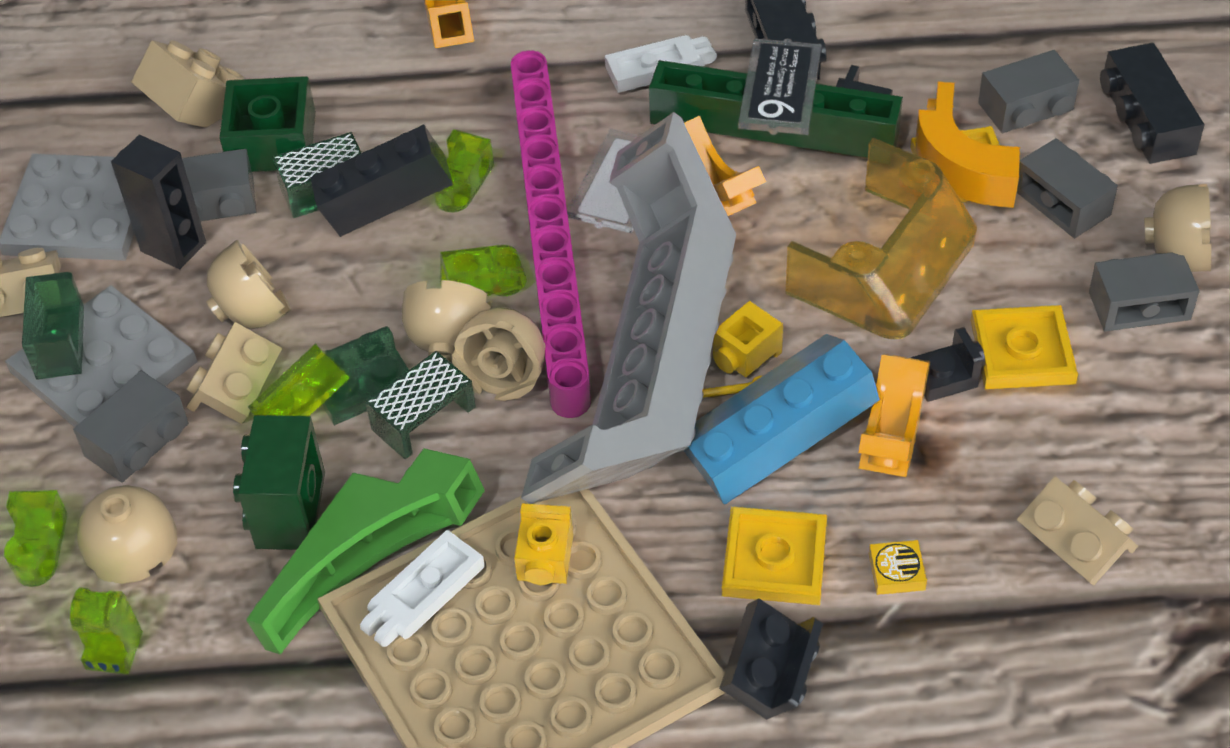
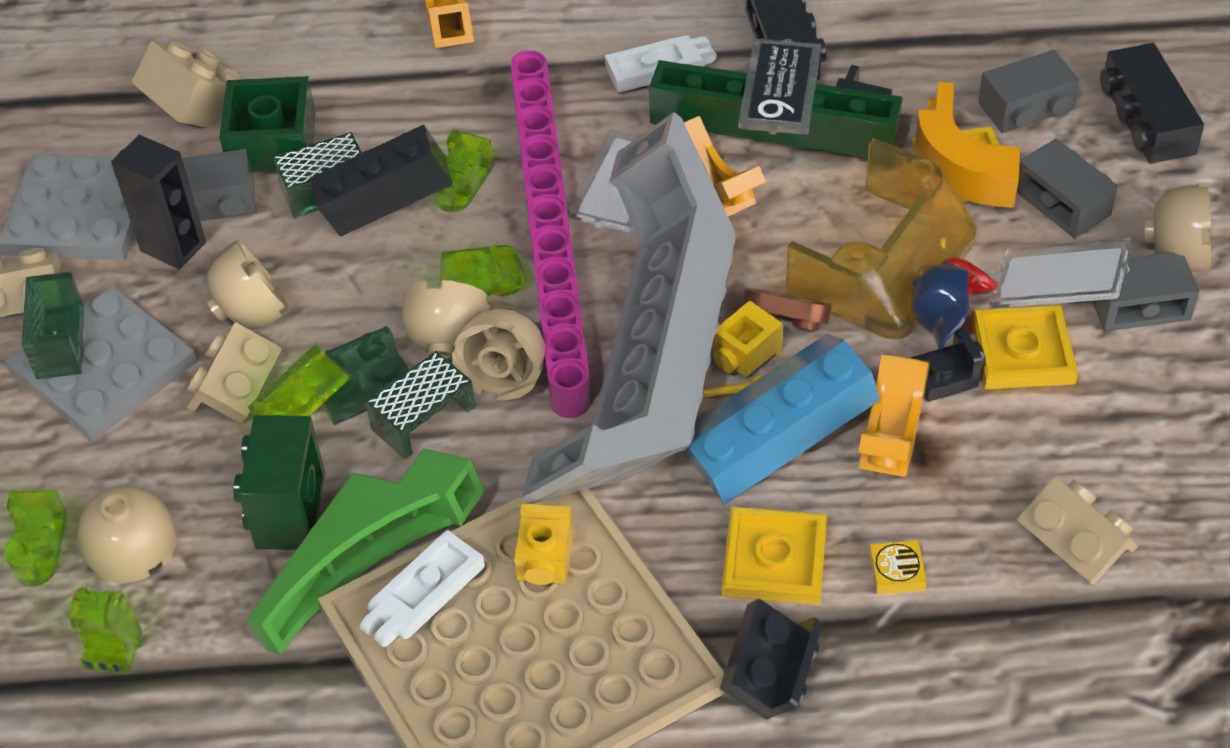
dark grey brick [73,370,189,483] -> none
none -> copper plate [742,288,832,330]
none -> dark blue hair [911,257,997,350]
none -> clear piece [989,237,1132,308]

